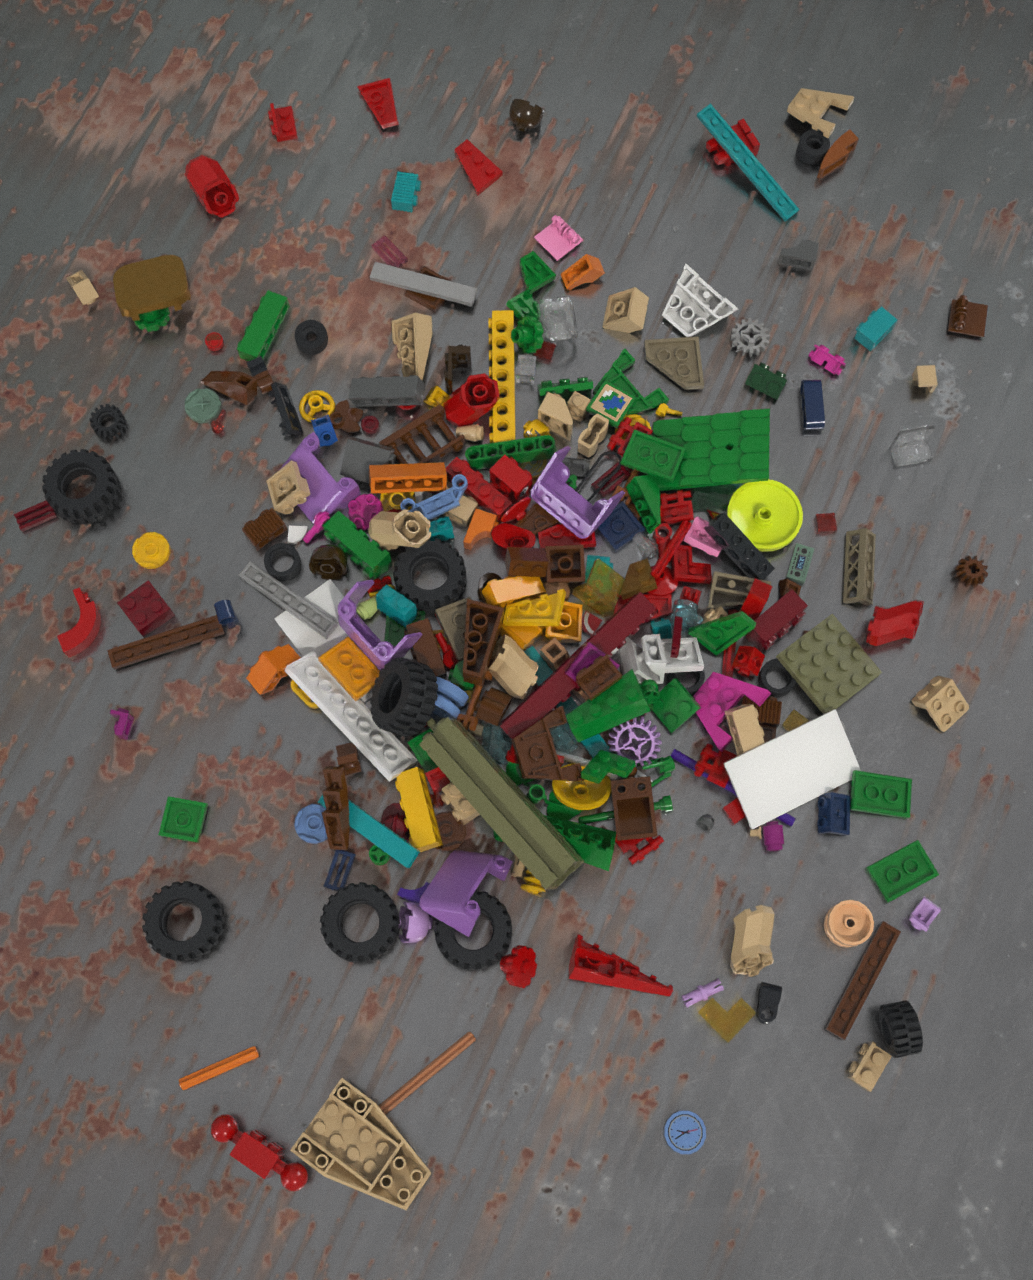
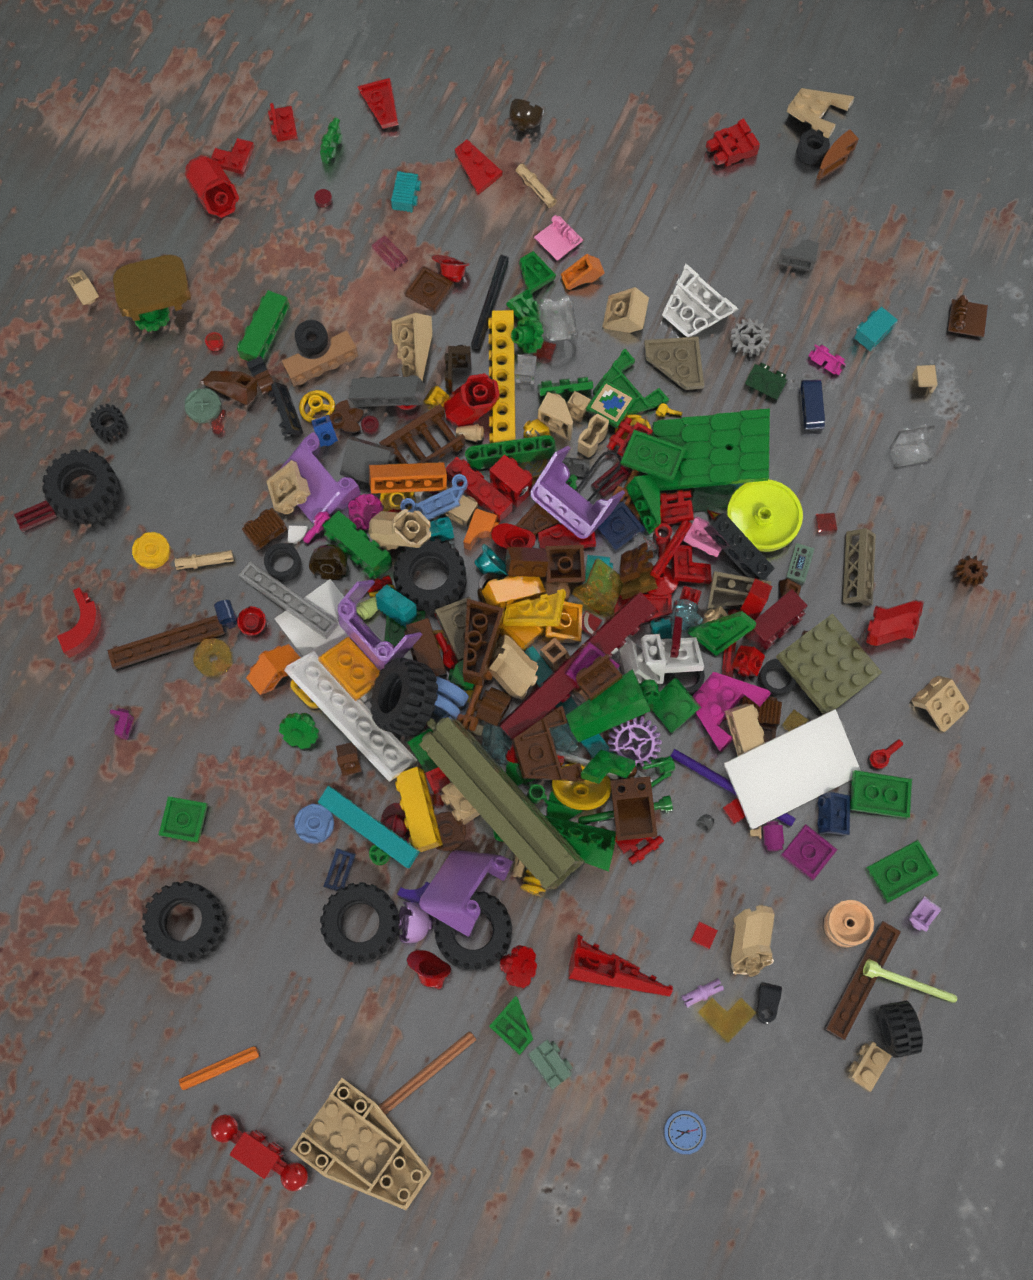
dark red brick [117,580,175,638] -> none
reddish brown slope [322,766,349,850] -> none
light grey tile [370,262,477,306] -> none
red dish [501,497,531,523] -> none
red plate [694,744,737,788] -> none
teal tile [696,103,800,222] -> none
none -> tan pin [175,550,234,570]
none -> clear yellow plate [193,639,233,678]
none -> red plate [211,138,254,175]
none -> red hair [237,606,267,636]
none -> green plant [279,713,319,749]
none -> medium nougat arch [282,331,358,387]
none -> dark red tile [314,189,332,208]
none -> green plate [320,117,343,164]
none -> red piece [407,950,451,989]
none -> red piece [432,255,470,282]
none -> black axle [471,255,509,350]
none -> teal piece [474,544,516,577]
none -> green wing [489,996,533,1055]
none -> tan pin [516,163,557,208]
none -> sand green brick [527,1039,573,1090]
none -> reddish brown plate [619,542,653,584]
none -> red tile [690,921,718,950]
none -> magenta tile [781,824,838,881]
none -> yellowish green piece [863,959,957,1003]
none -> red plate [869,739,903,769]

